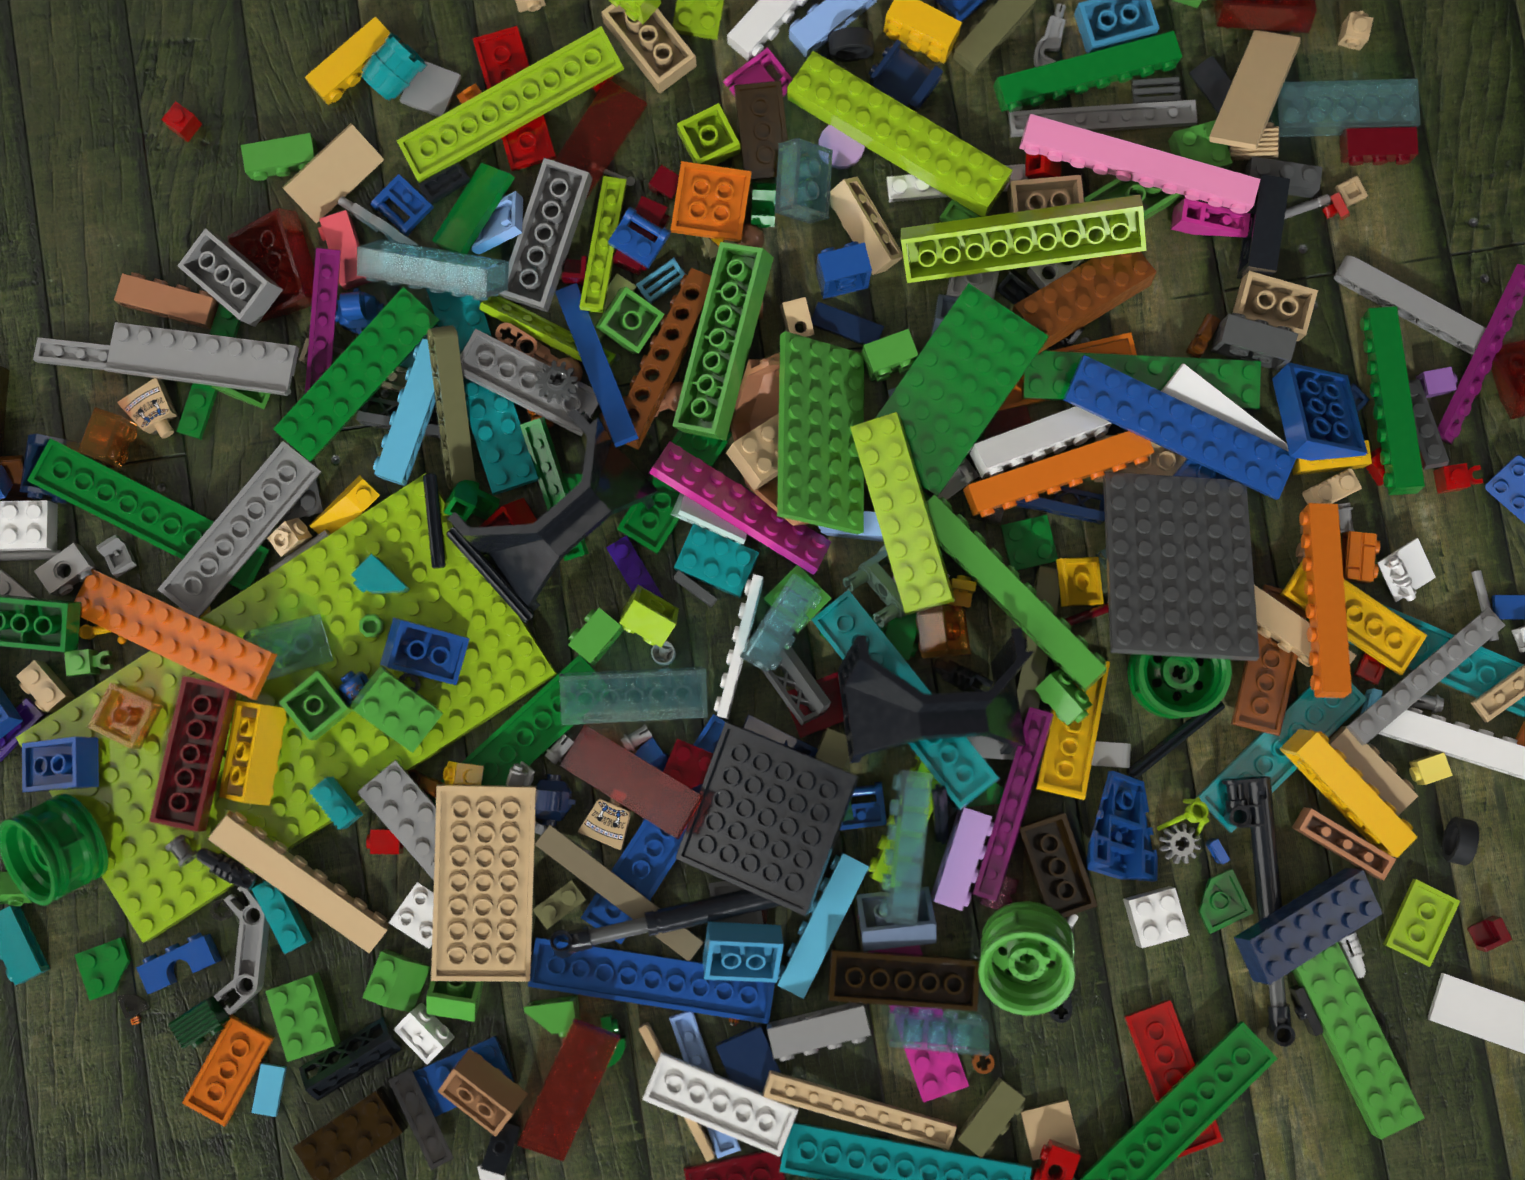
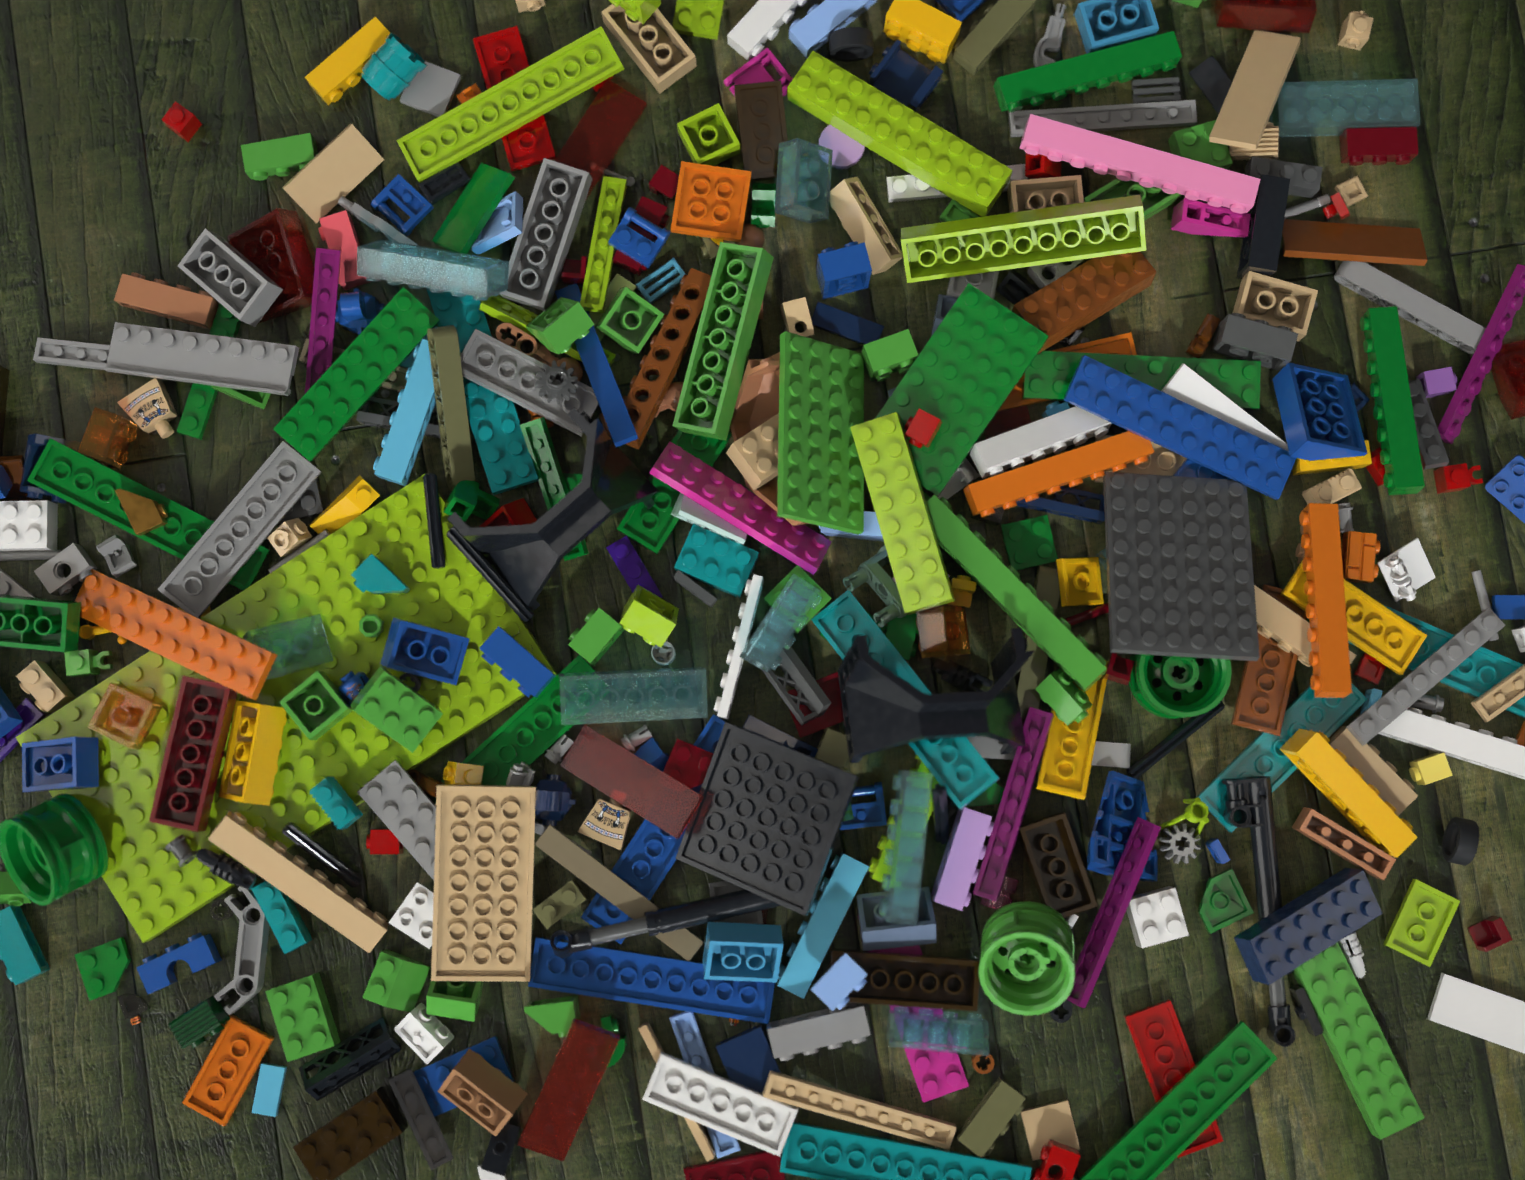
none -> pearl gold slope [115,488,168,536]
none -> black axle [282,822,362,887]
none -> blue brick [479,626,556,698]
none -> bright green slope [526,297,595,354]
none -> light blue brick [811,952,868,1011]
none -> red brick [904,408,942,449]
none -> dark azure plate [1042,401,1070,418]
none -> magenta plate [1066,817,1161,1008]
none -> dark red panel [1104,653,1135,685]
none -> dark orange tile [1281,219,1428,266]

